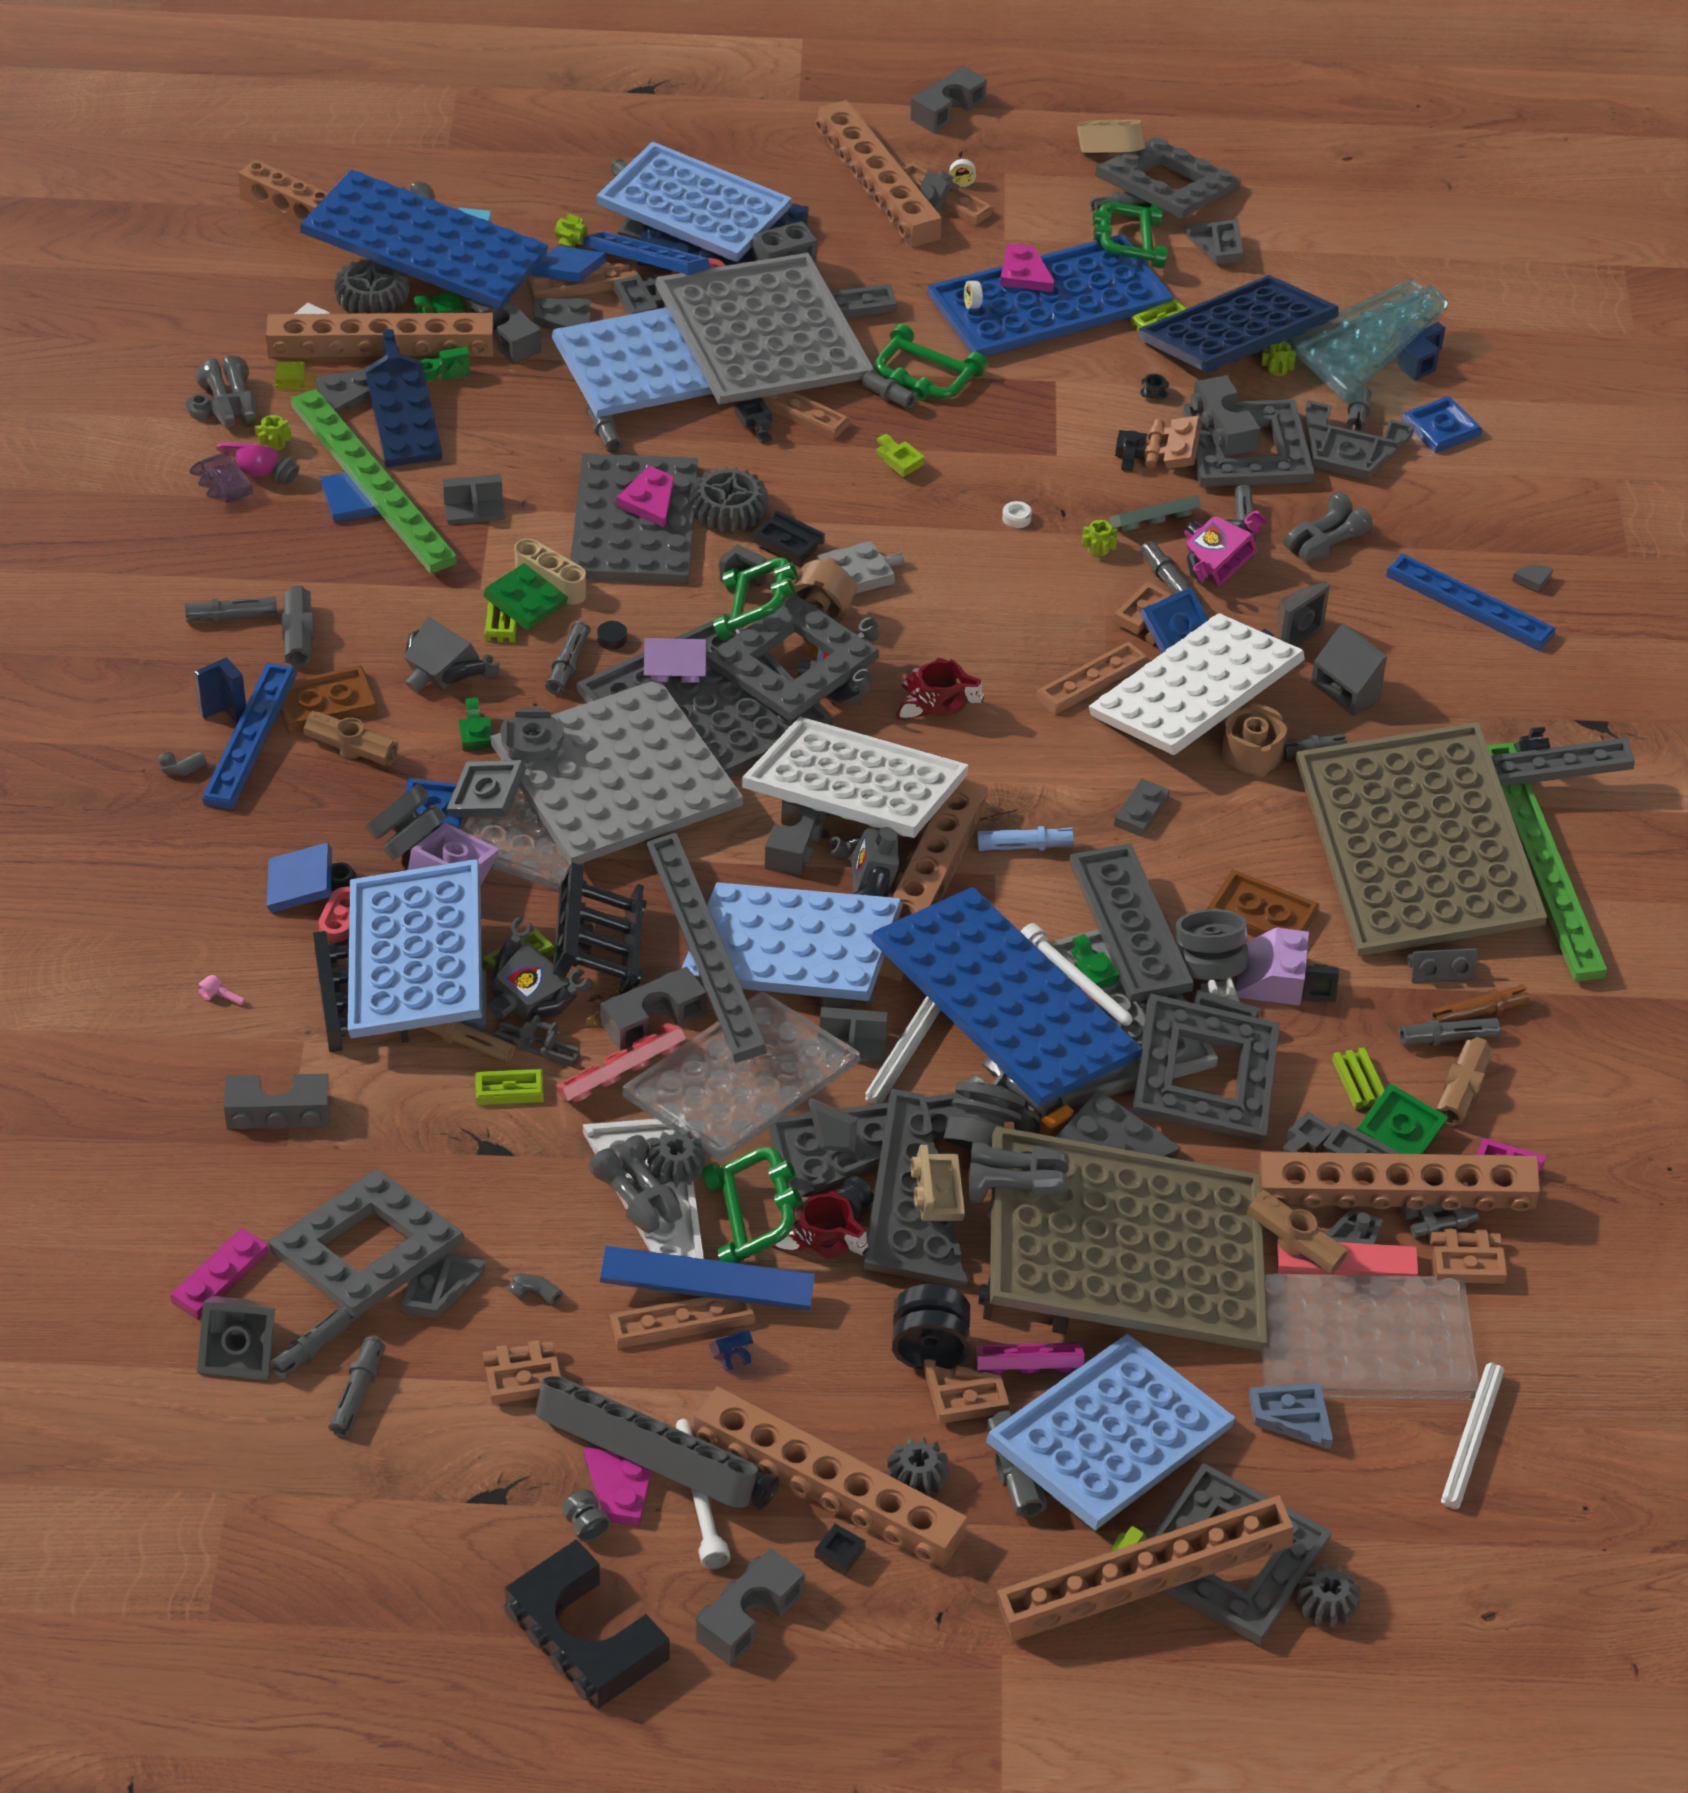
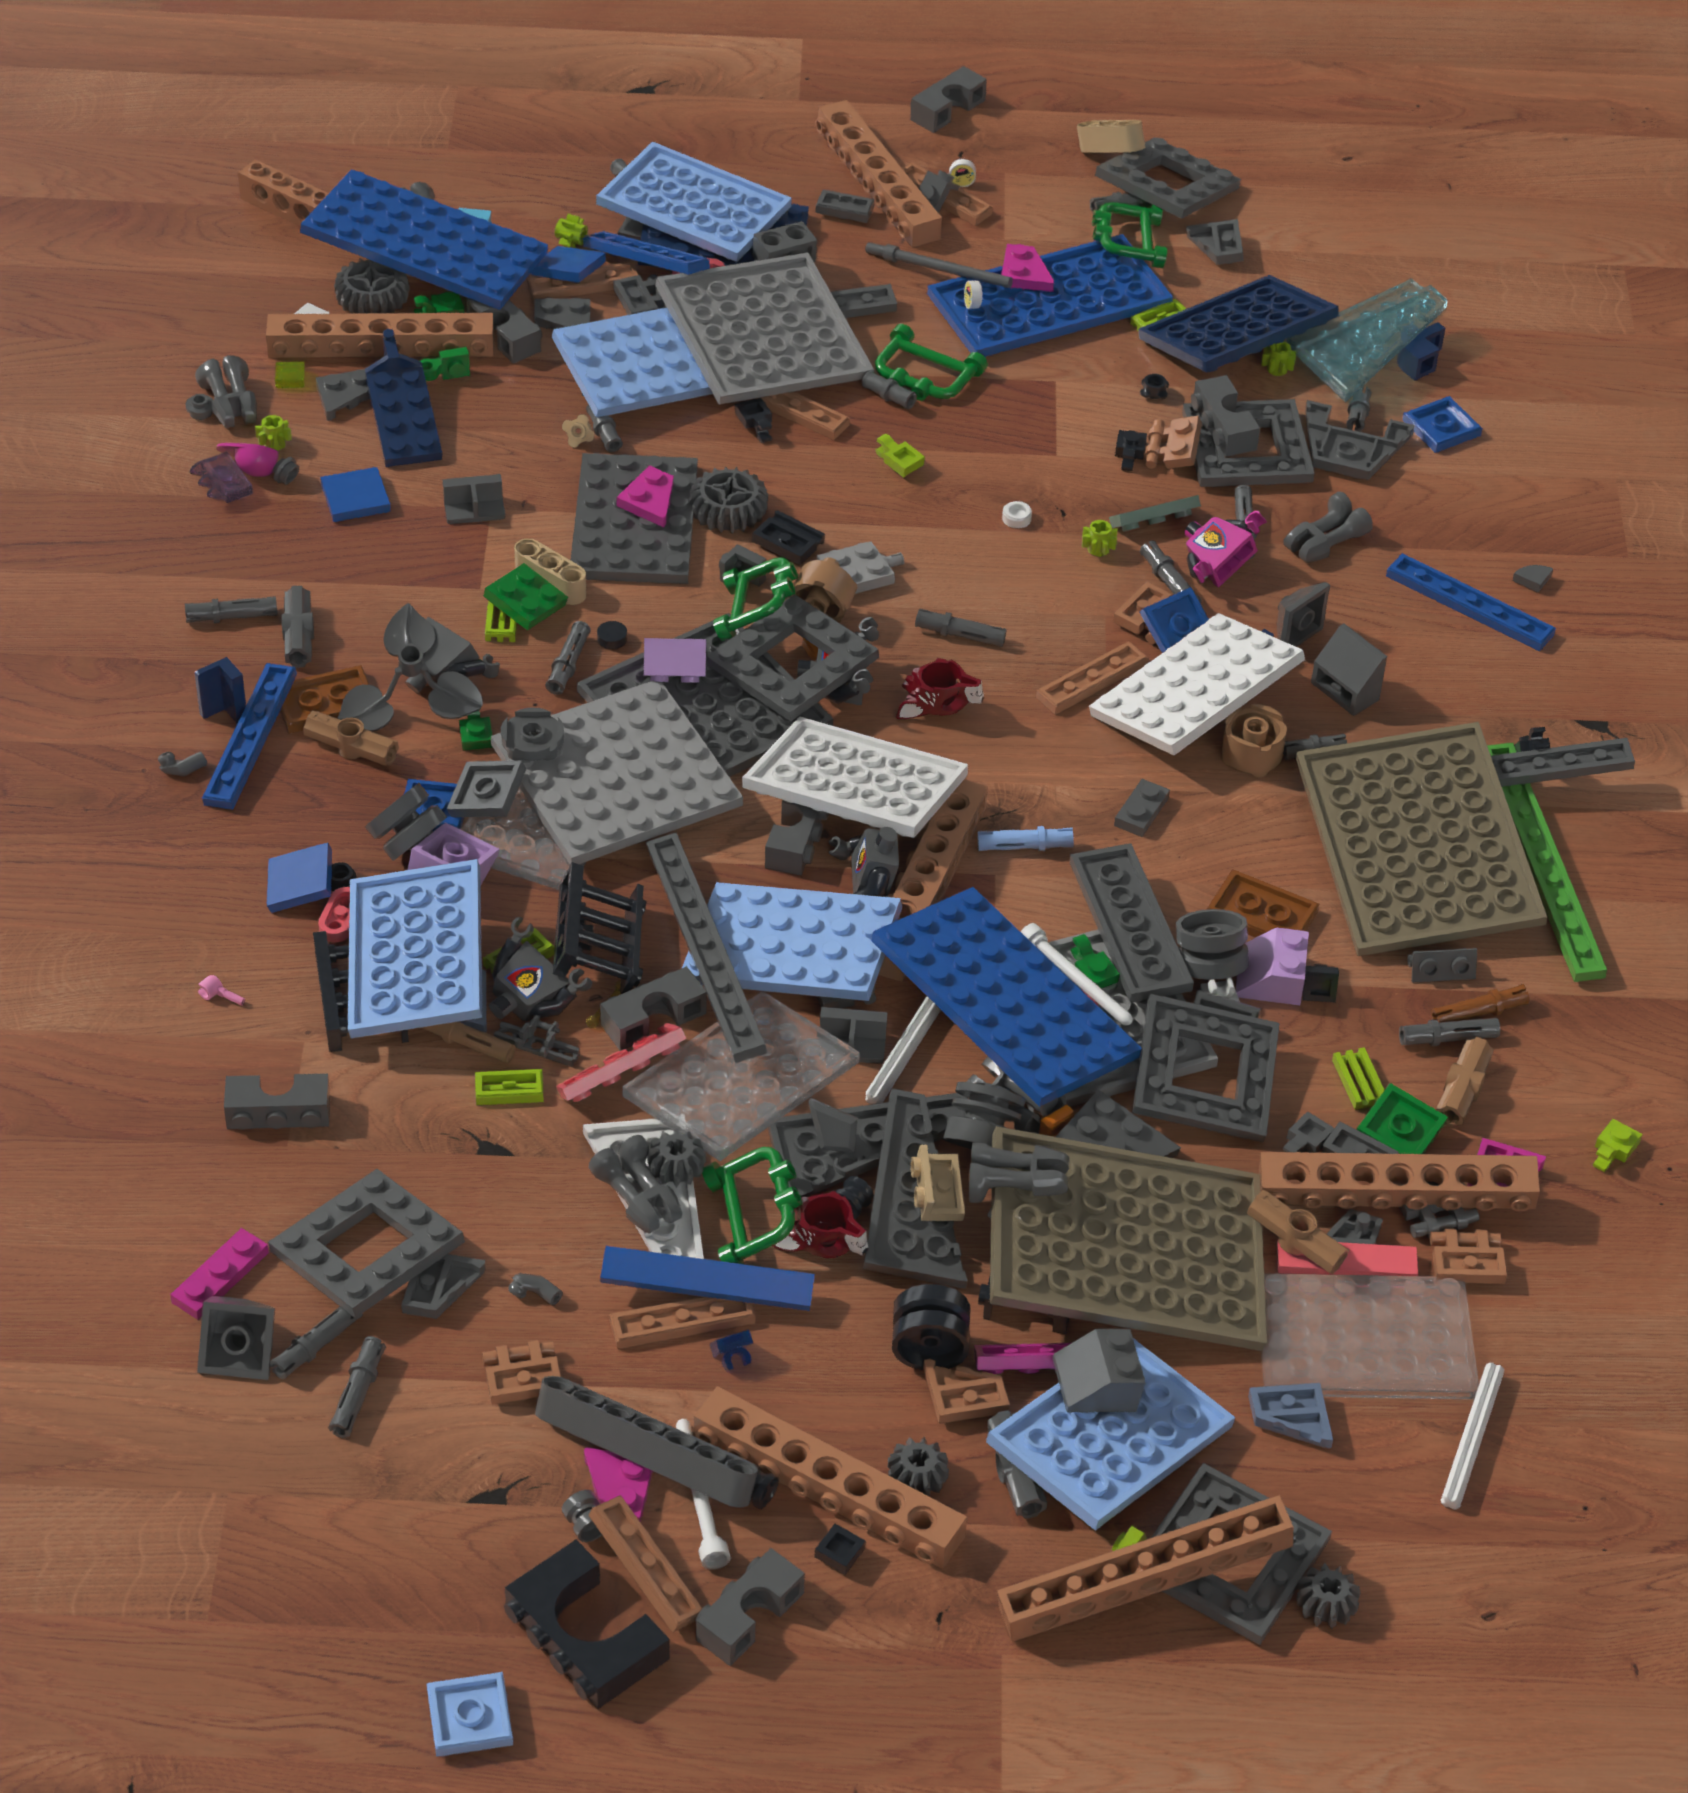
bright green plate [291,389,457,574] -> none
none -> dark grey plant [338,603,483,731]
none -> light blue plate [427,1672,513,1757]
none -> tan plate [562,414,595,447]
none -> nougat tile [588,1495,703,1633]
none -> dark grey plate [815,190,875,223]
none -> dark grey bar [865,242,1013,288]
none -> dark grey pin [915,608,1007,647]
none -> dark grey slope [1053,1329,1146,1412]
none -> lime plate [1593,1119,1643,1172]

